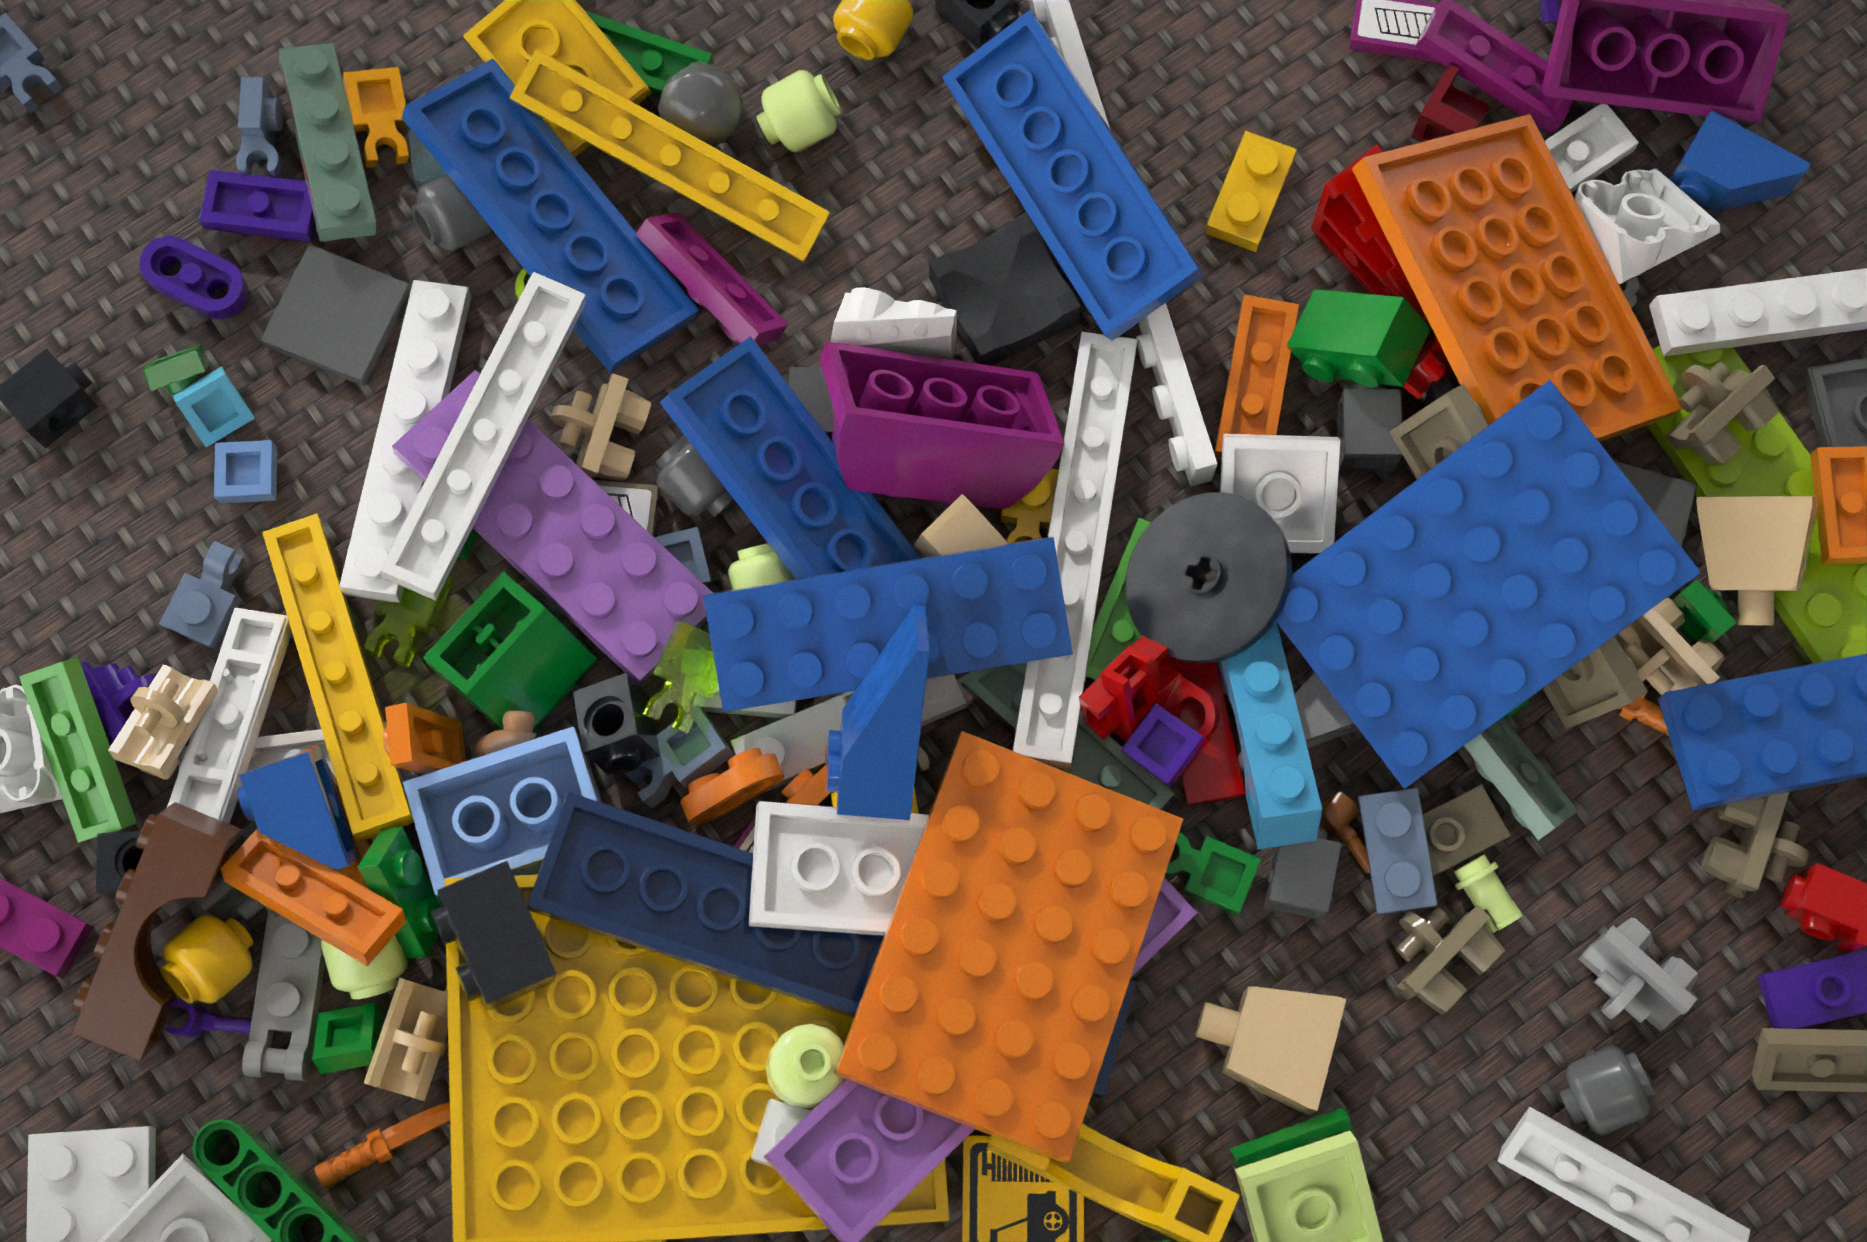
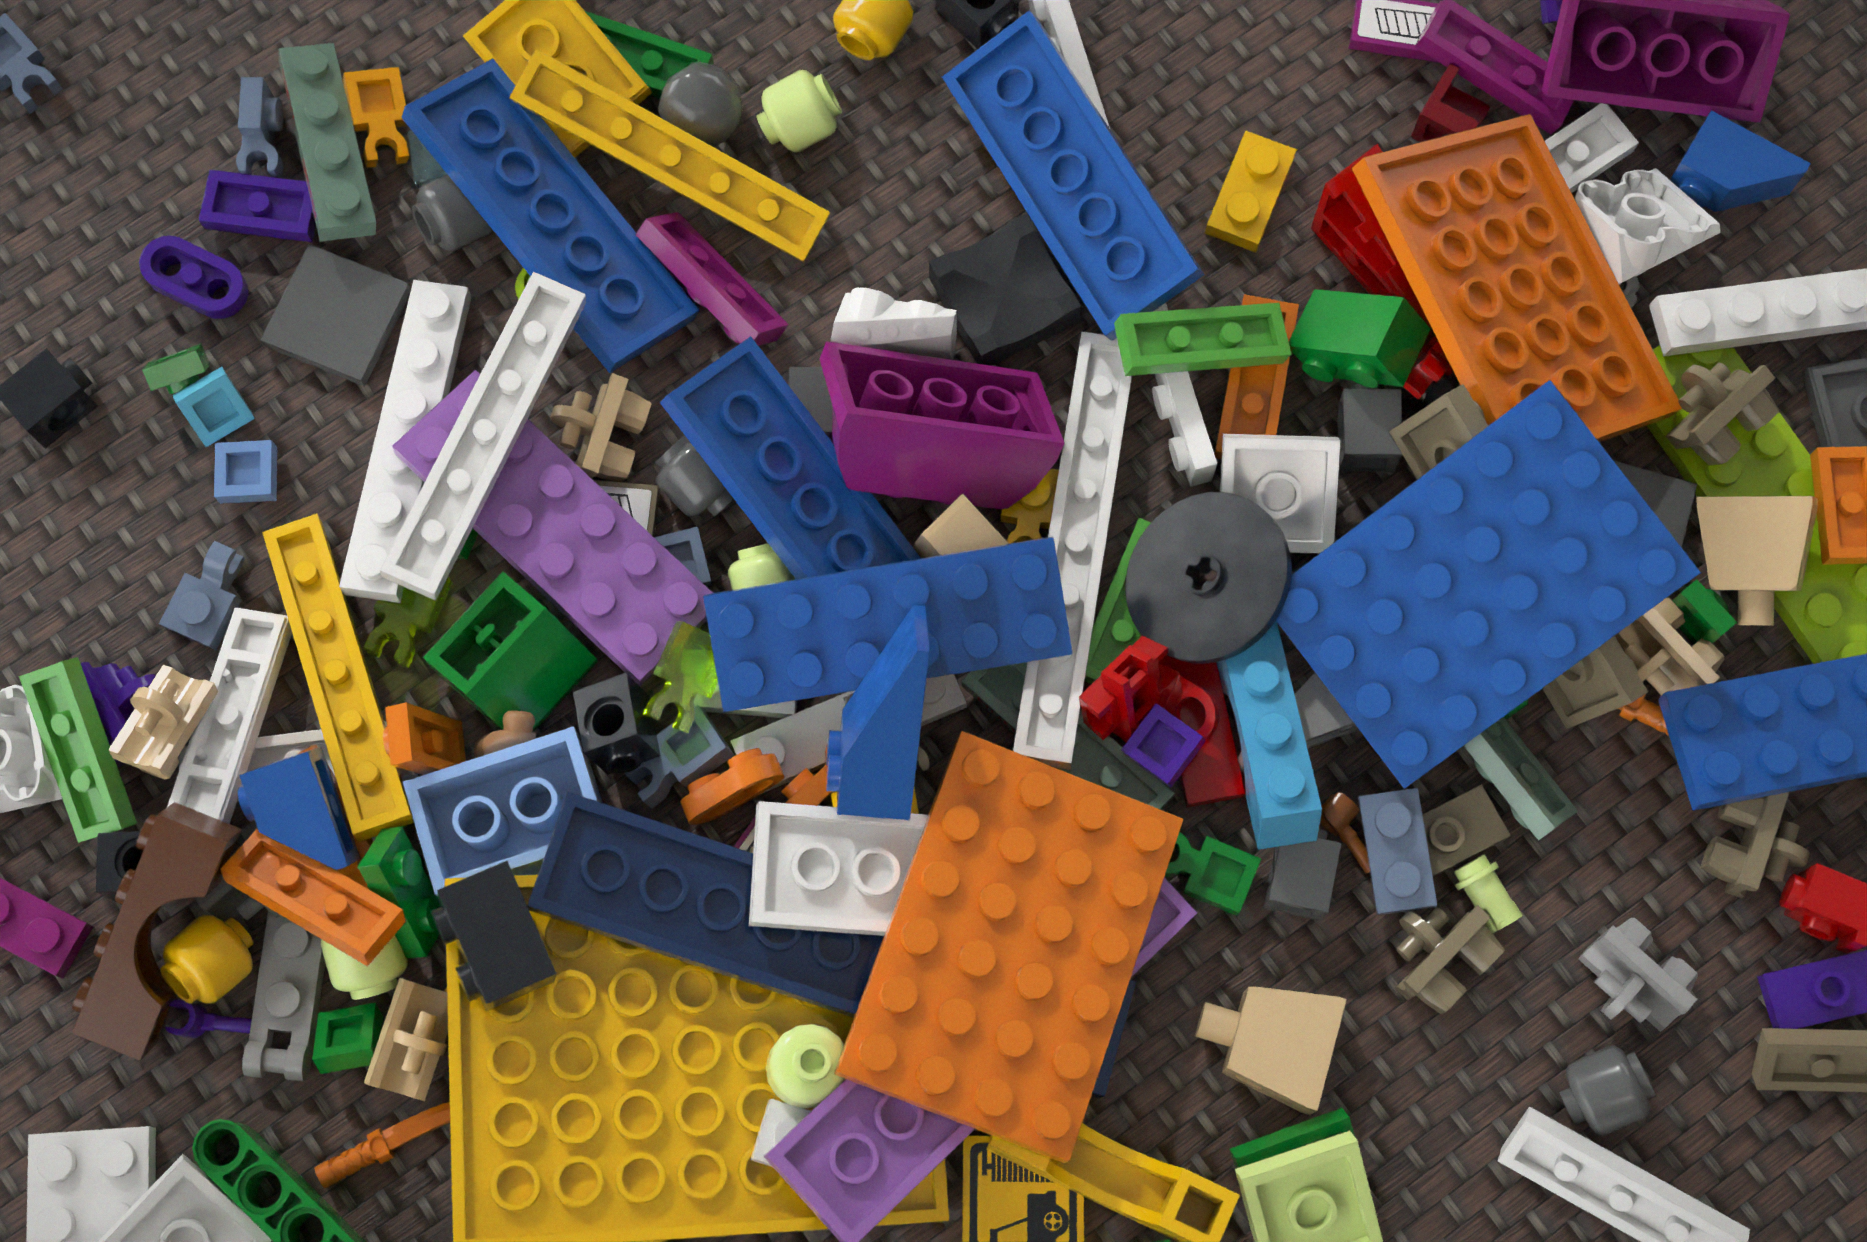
none -> bright green plate [1114,303,1292,376]

